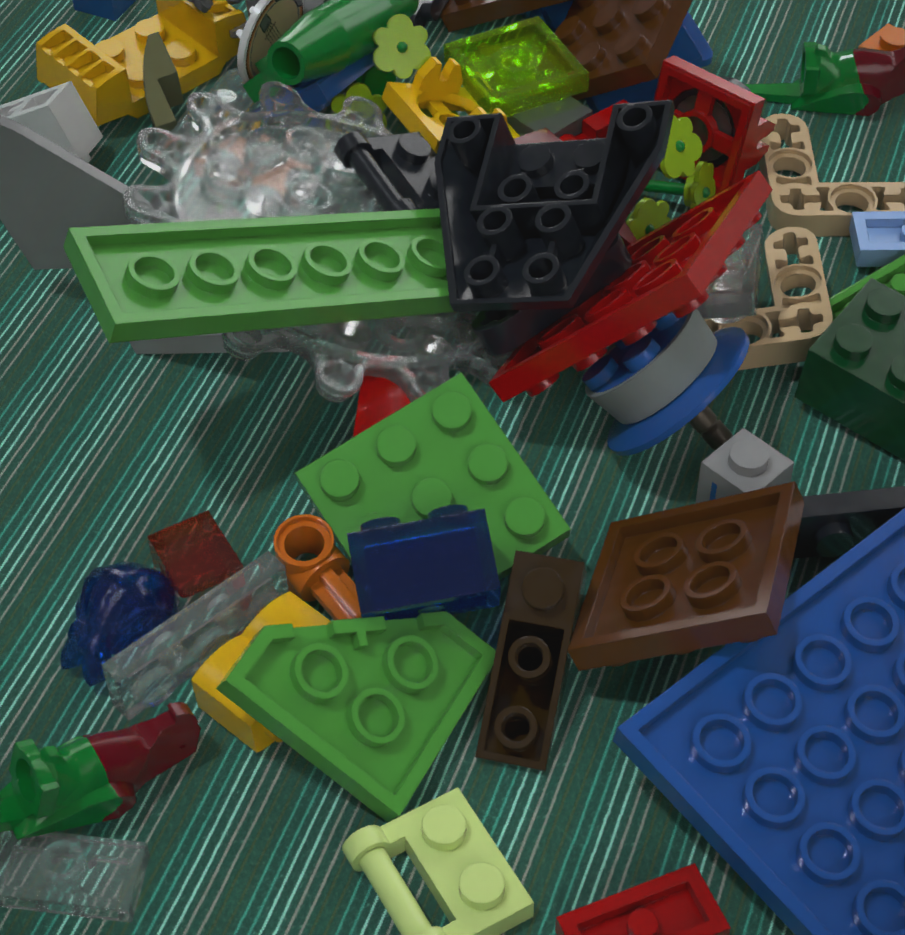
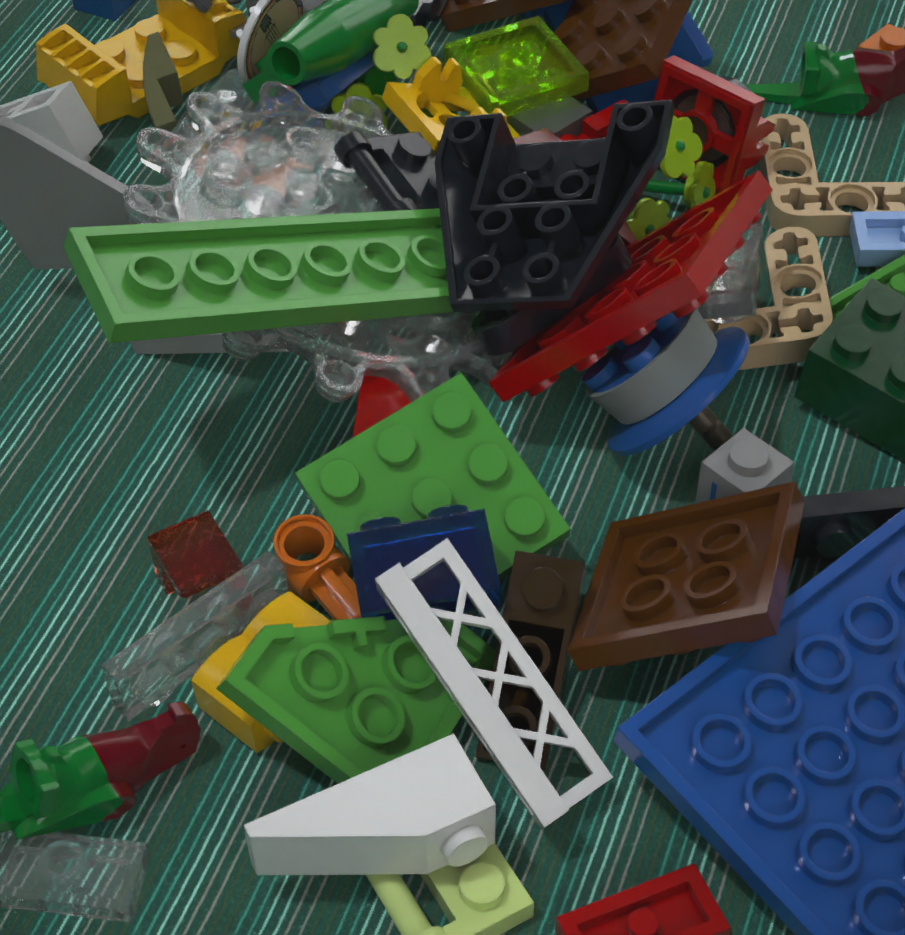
clear blue piece [60,561,180,687] -> none
none -> white slope [244,734,496,875]
none -> white fence [375,538,613,828]

